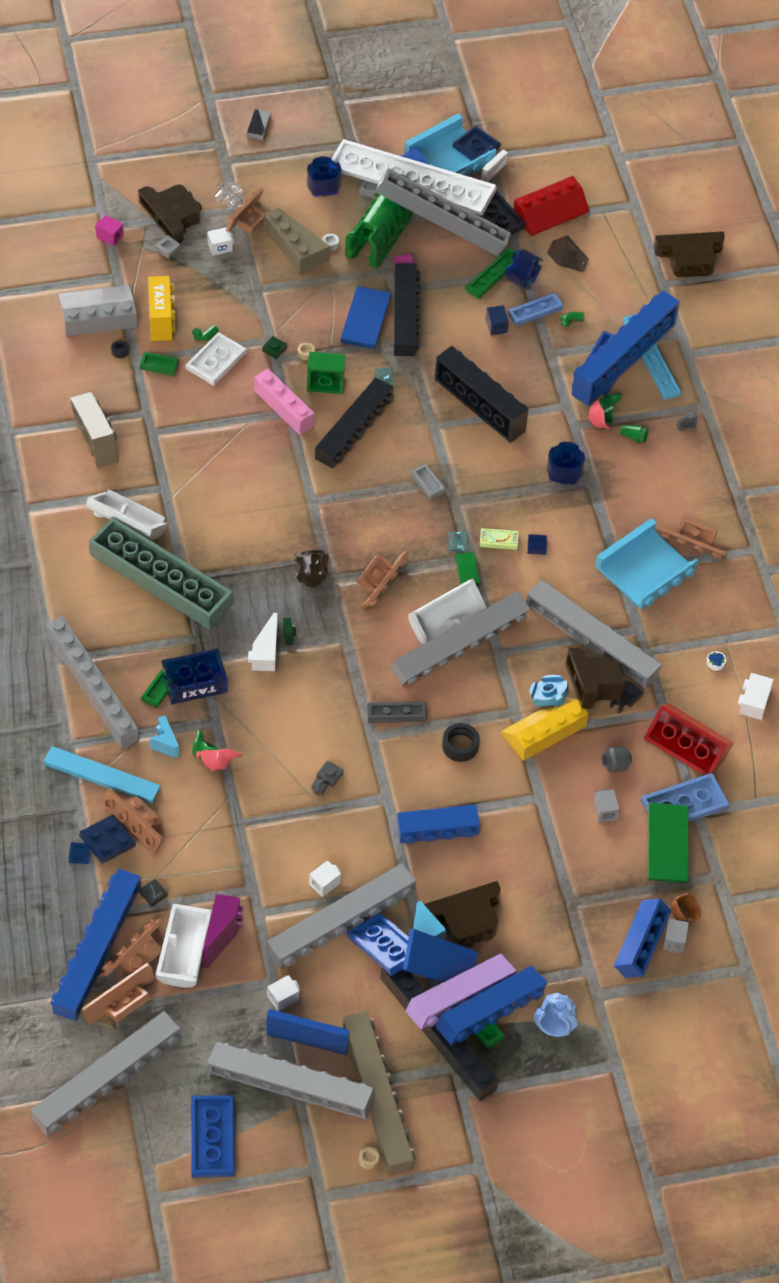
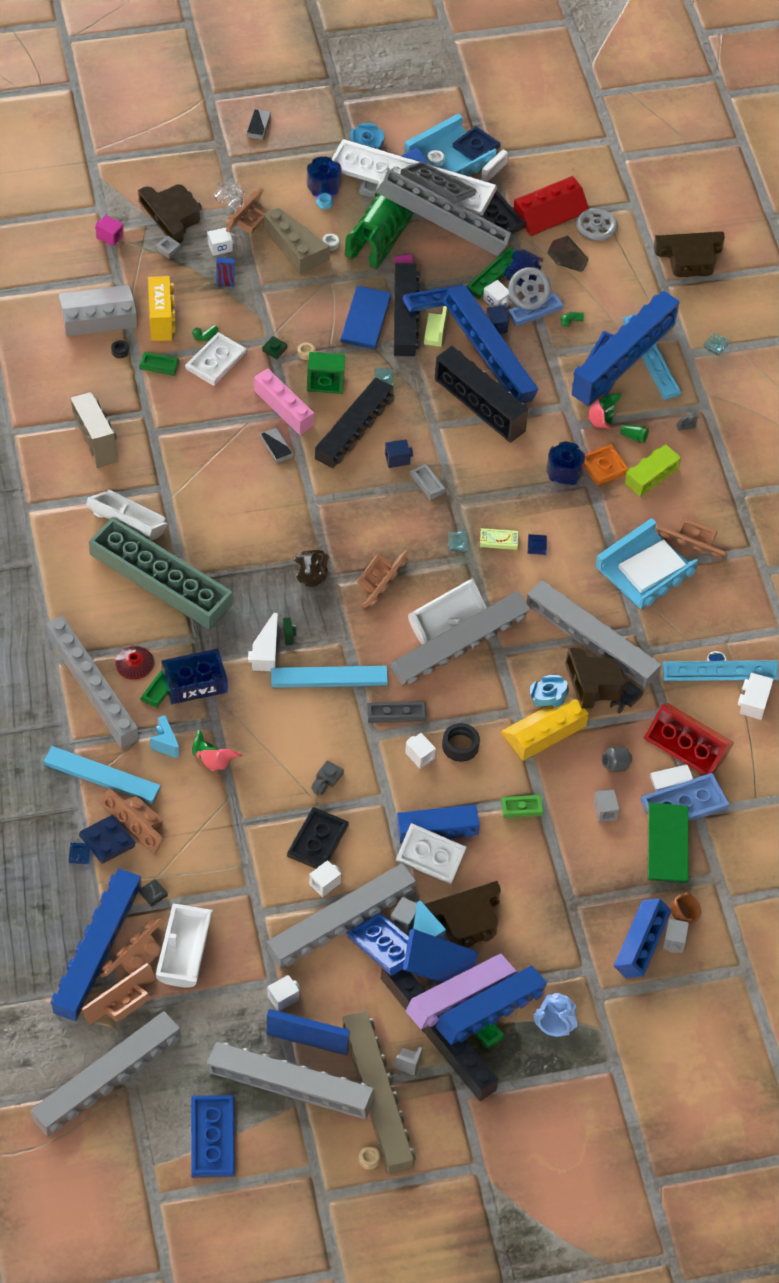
magenta slope [204,894,243,967] -> none
green tile [455,552,480,587] -> none
none -> dish [115,646,154,679]
none -> tile [216,257,235,287]
none -> tile [260,428,293,464]
none -> medium azure tile [271,666,388,688]
none -> black tile [287,807,349,869]
none -> medium azure plate [316,193,333,209]
none -> dark azure plate [350,123,384,150]
none -> dark blue brick [385,439,413,468]
none -> light grey panel [390,897,417,934]
none -> white tile [395,823,466,885]
none -> light grey panel [395,1047,423,1076]
none -> dark grey tile [400,161,476,203]
none -> blue tile [402,284,463,312]
none -> white brick [405,733,436,769]
none -> yellowish green panel [424,306,447,347]
none -> white tile [427,150,445,167]
none -> blue brick [443,285,539,403]
none -> white brick [483,280,511,308]
none -> bright green plate [501,795,543,818]
none -> light grey plate [509,267,551,310]
none -> light grey plate [576,208,618,241]
none -> orange tile [579,444,629,486]
none -> white tile [618,540,686,593]
none -> lime brick [625,444,681,497]
none -> white tile [650,765,693,791]
none -> medium azure tile [663,660,778,681]
none -> clear light blue plate [704,332,729,356]

